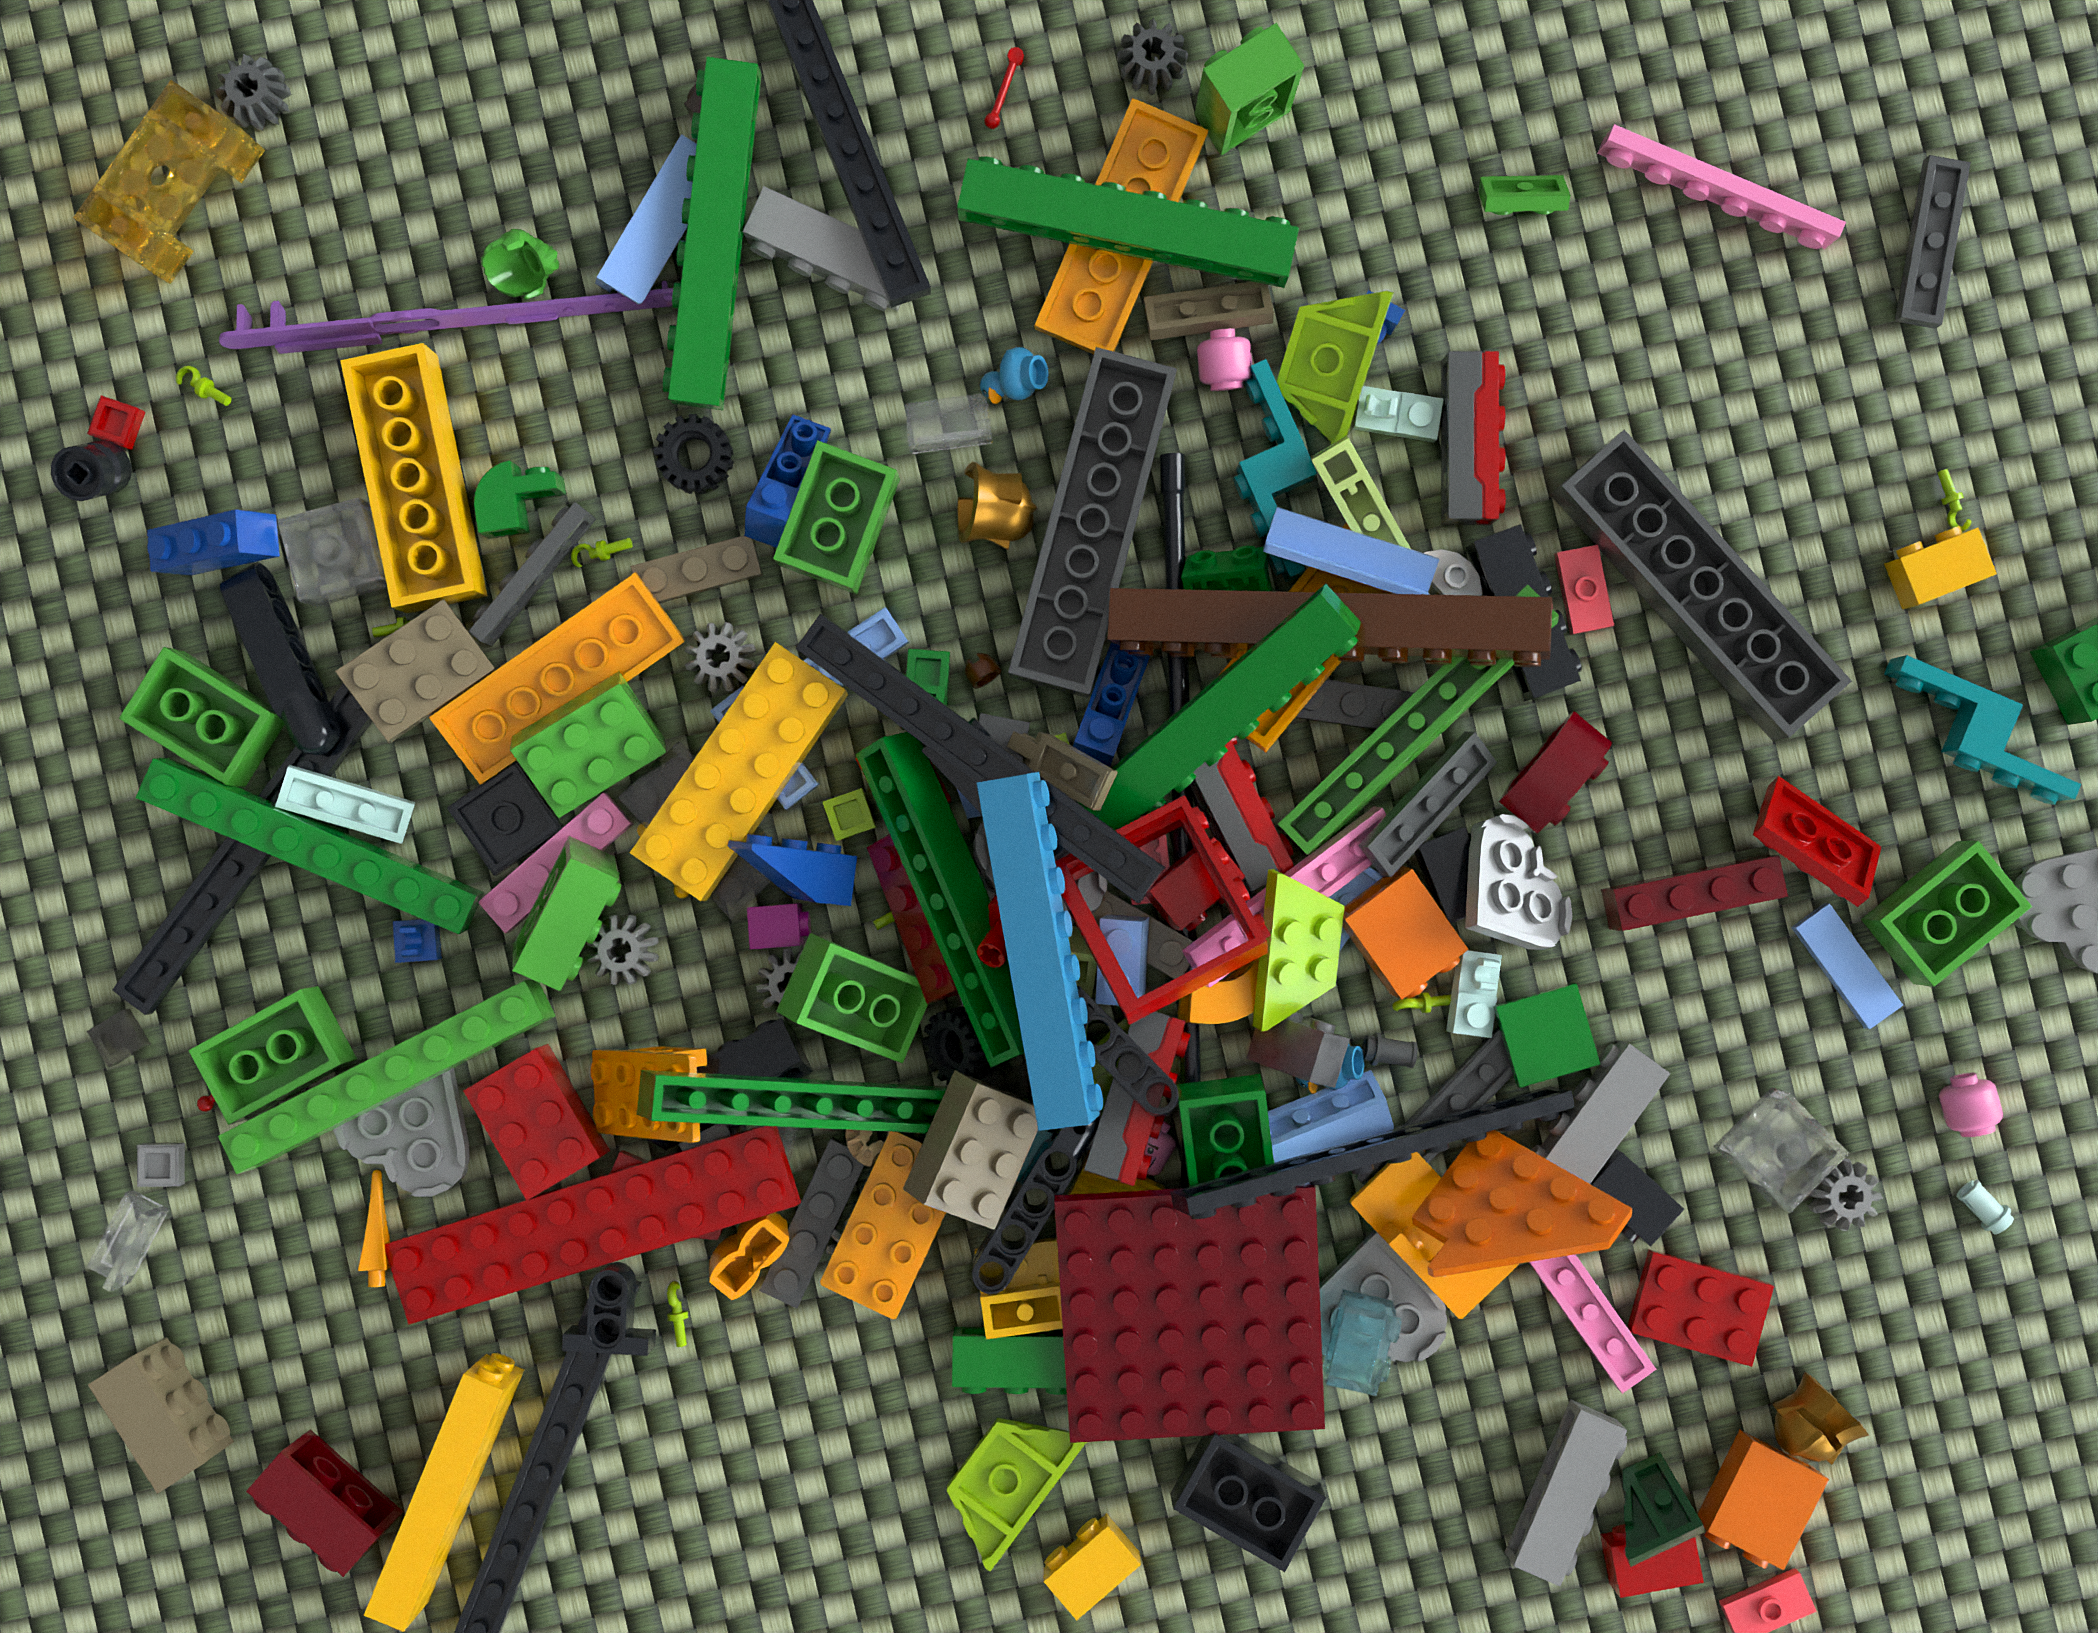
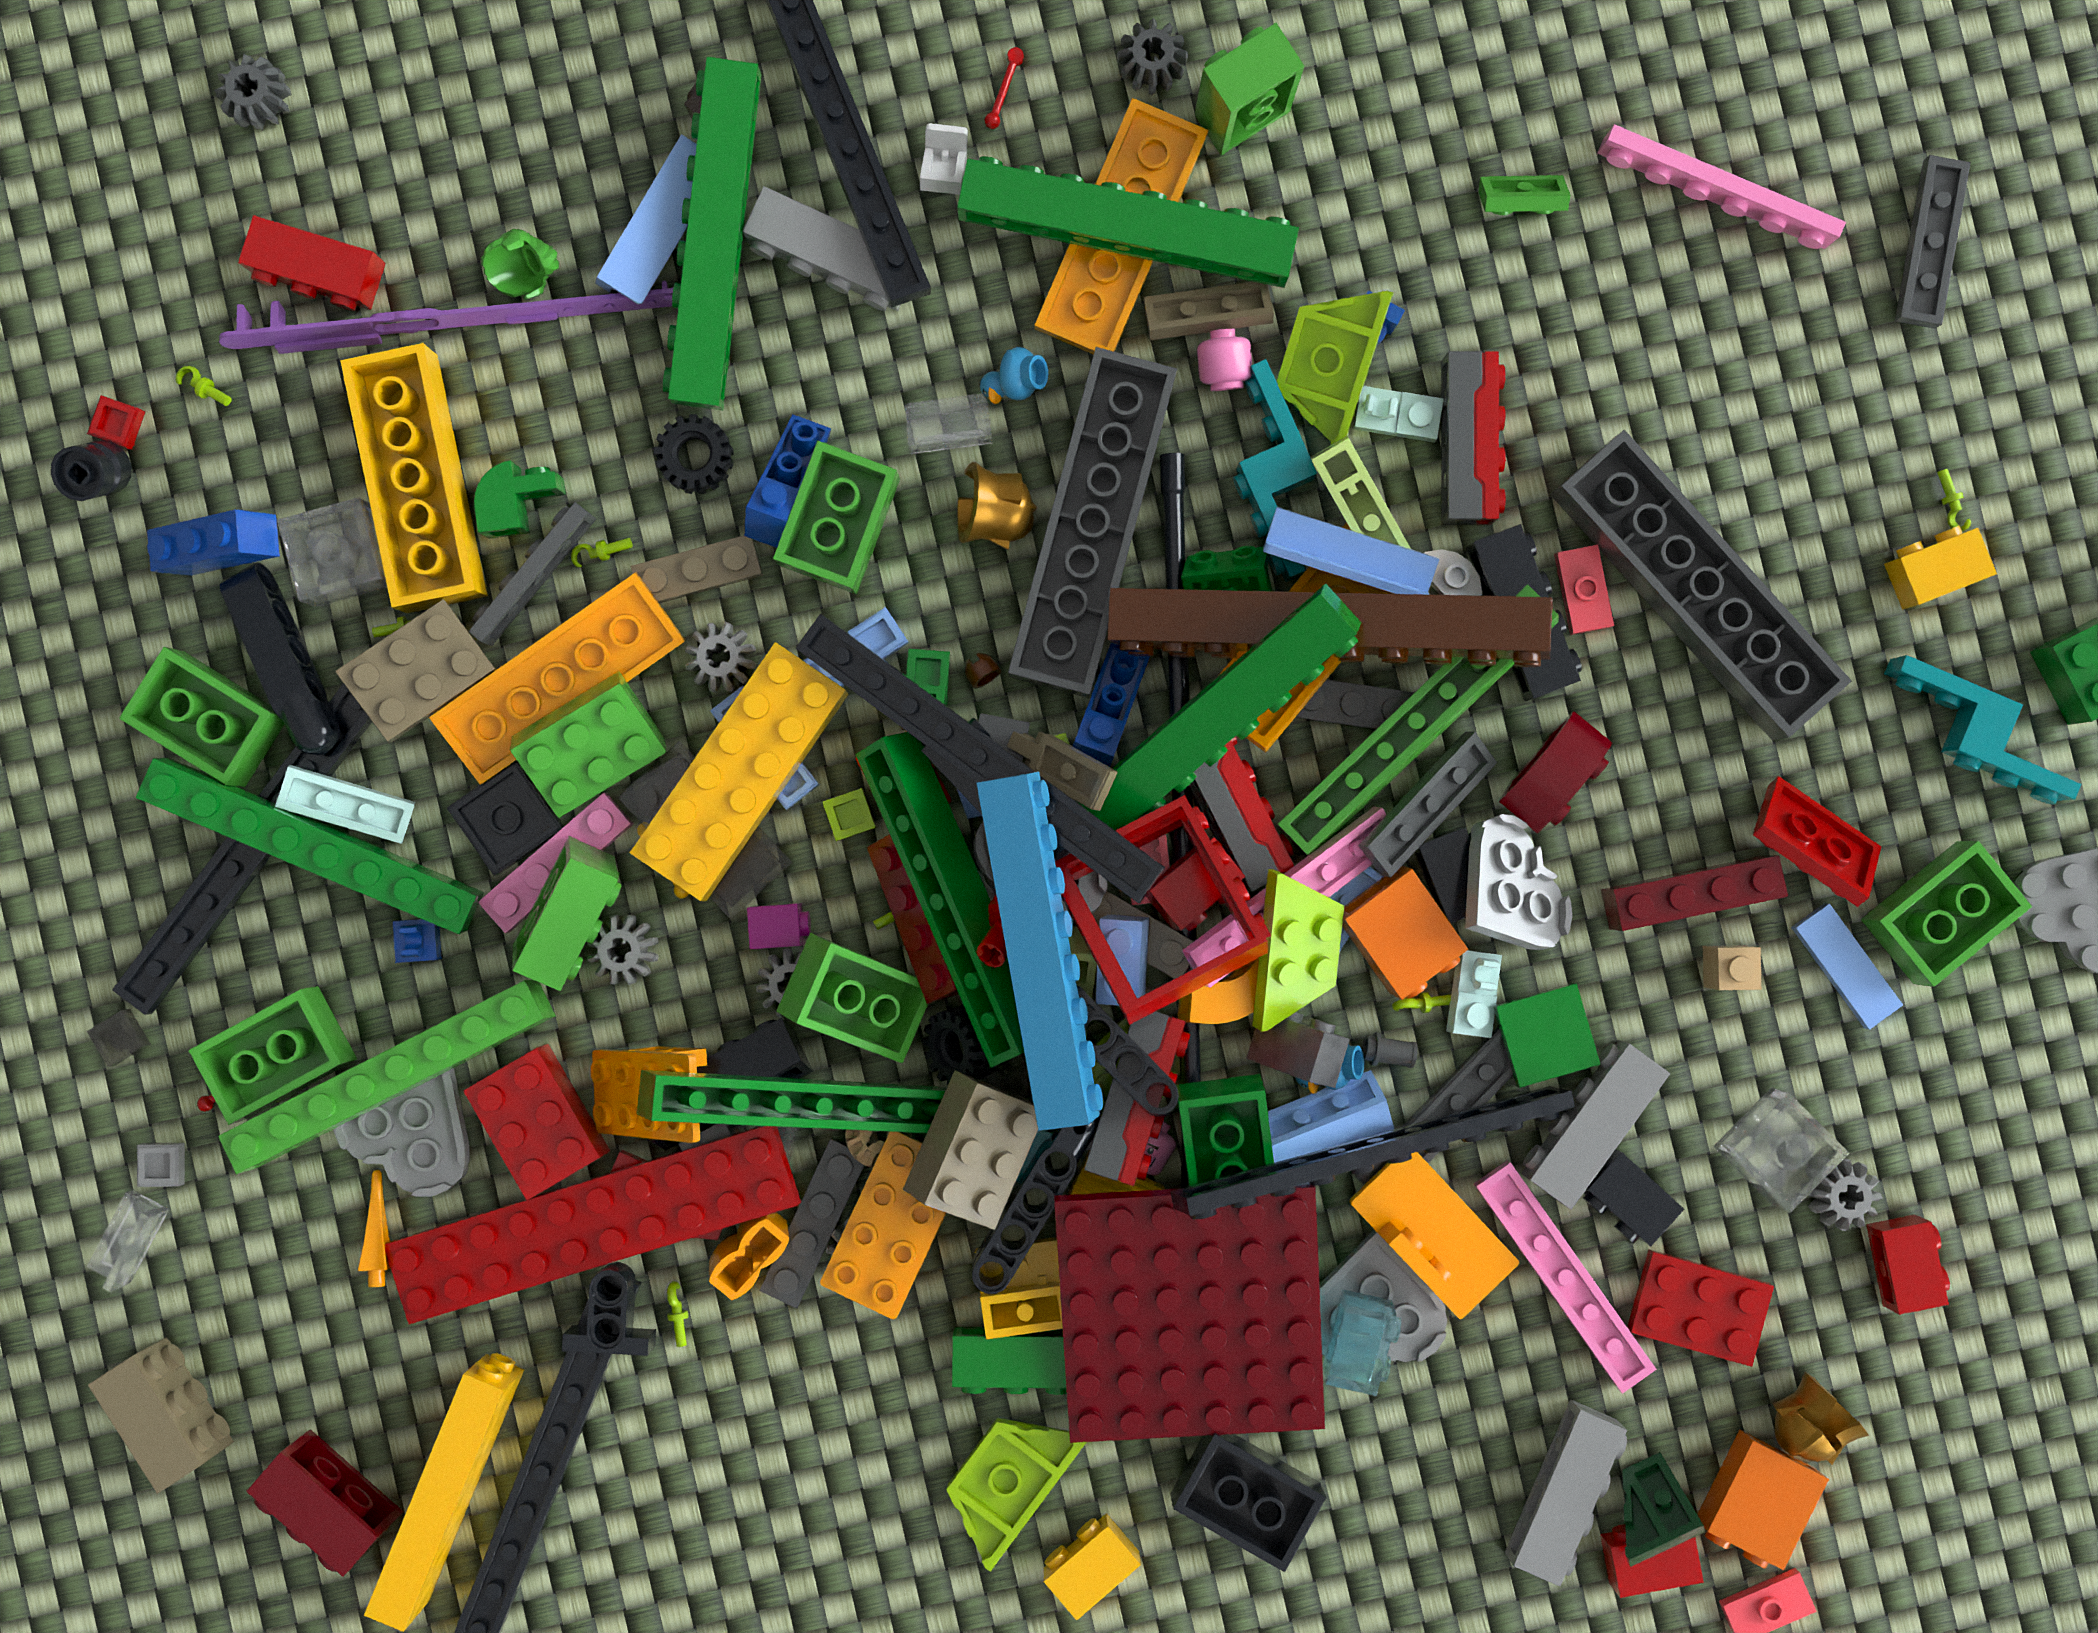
clear yellow plate [73,80,265,284] -> none
blue slope [728,834,857,906] -> none
orange wing [1412,1130,1632,1278] -> none
bright pink head [1939,1072,2003,1137] -> none
light aqua pin [1956,1179,2014,1234] -> none
none -> red brick [238,215,386,311]
none -> white bracket [920,123,968,195]
none -> tan brick [1703,945,1762,990]
none -> red brick [1866,1214,1950,1315]

